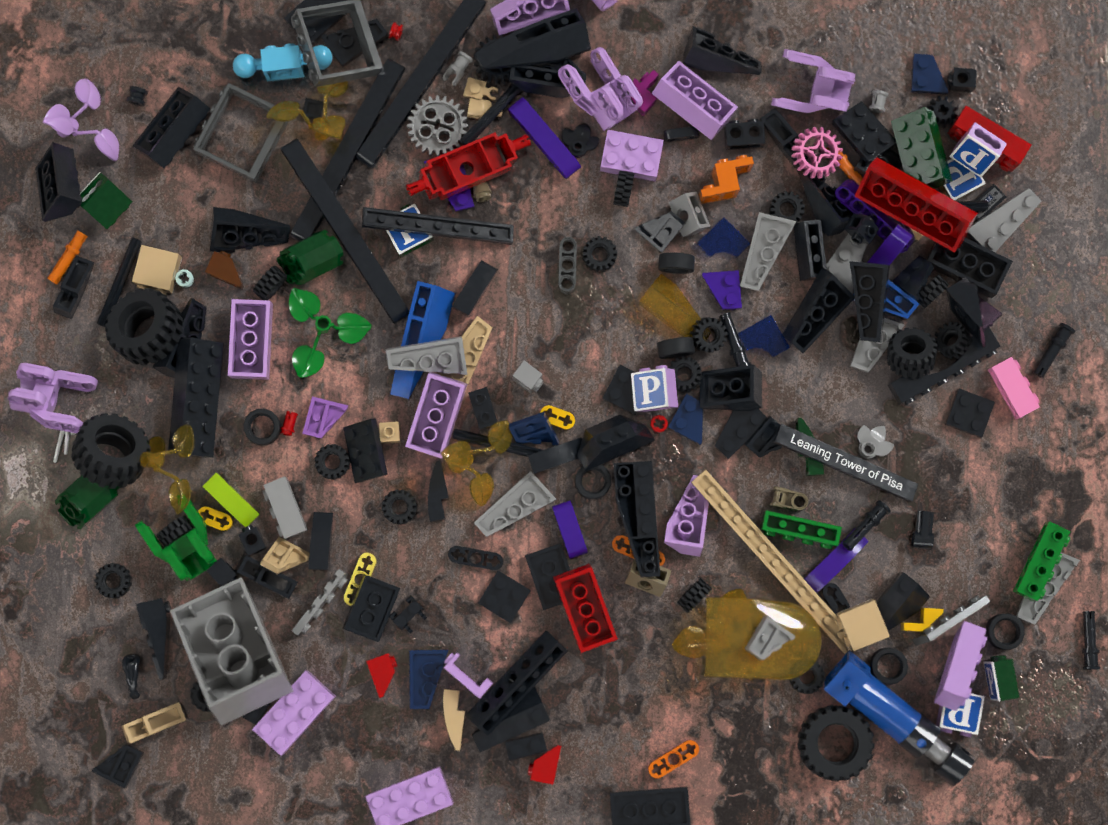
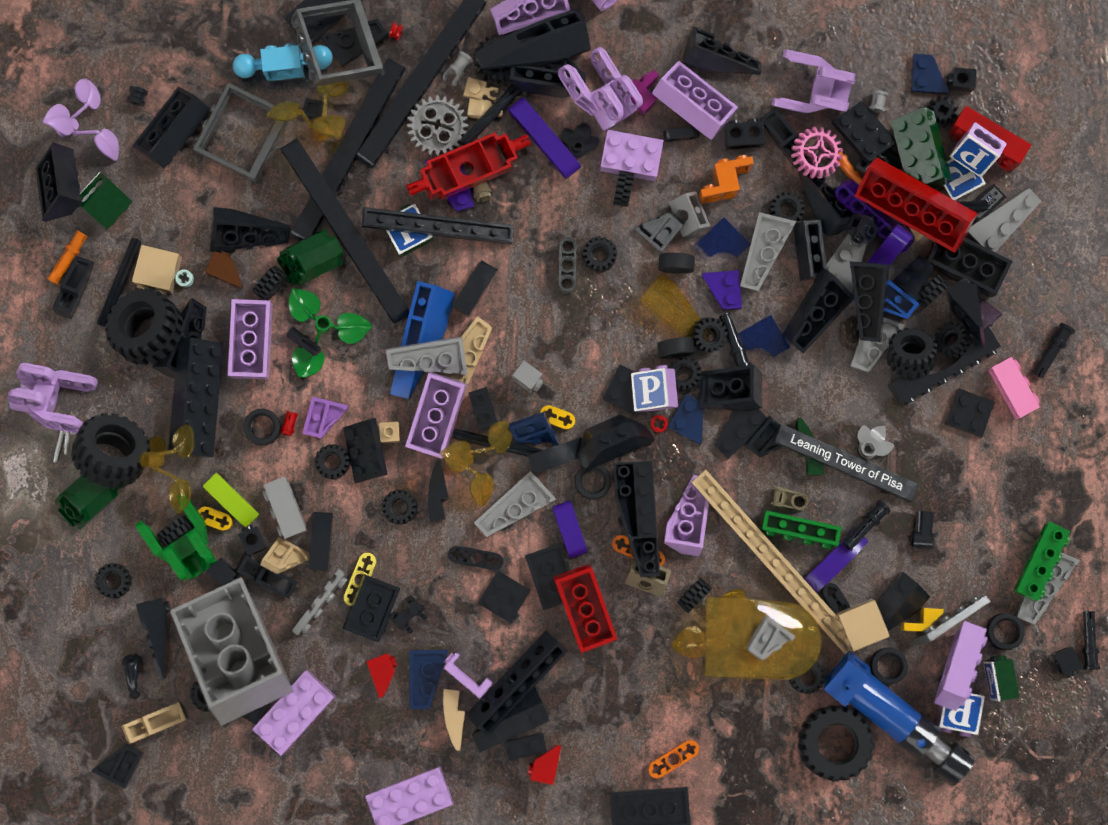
none -> black axle [286,327,321,356]
none -> black brick [1050,646,1082,678]

